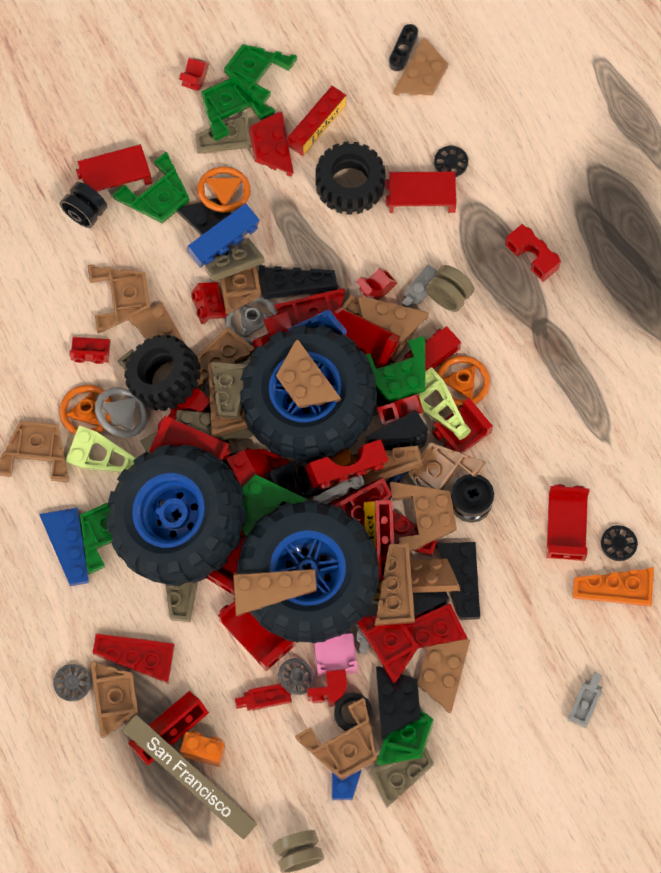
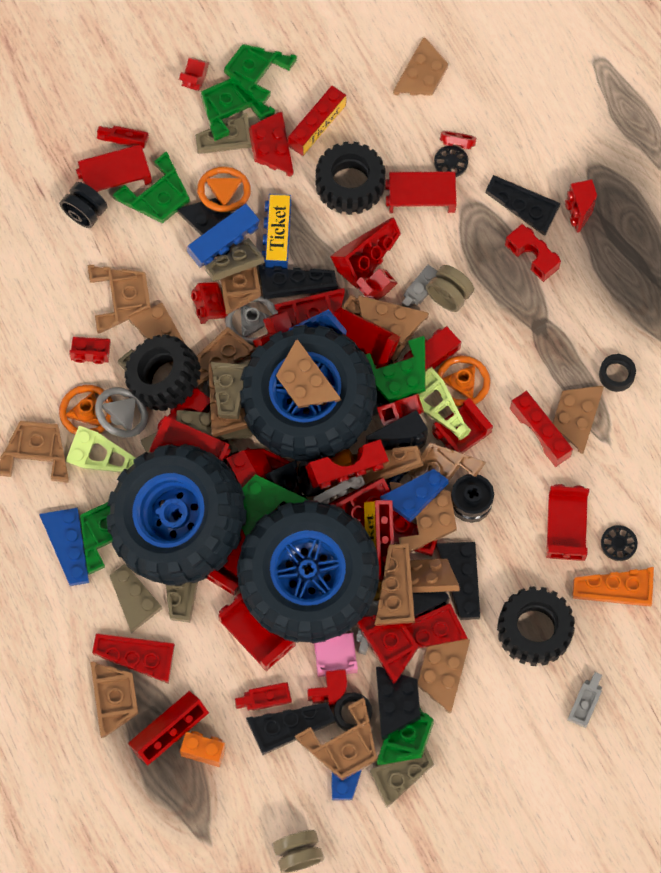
flat silver wheel [53,664,91,702] -> none
dark tan tile [122,715,257,840] -> none
medium nougat wing [234,569,316,617] -> none
flat silver wheel [278,658,314,695] -> none
black beam [389,24,418,71] -> none
none -> red hinge [97,126,149,148]
none -> dark tan wing [110,564,162,633]
none -> black wing [246,703,336,755]
none -> yellow brick [262,194,291,269]
none -> red wedge [331,218,401,289]
none -> blue wing [380,469,449,522]
none -> plate [440,131,477,149]
none -> black wing [485,175,561,236]
none -> black tyre [497,586,575,666]
none -> red arch [510,391,573,467]
none -> medium nougat wing [553,386,604,454]
none -> red slope [565,179,597,233]
none -> black tyre [599,354,636,392]

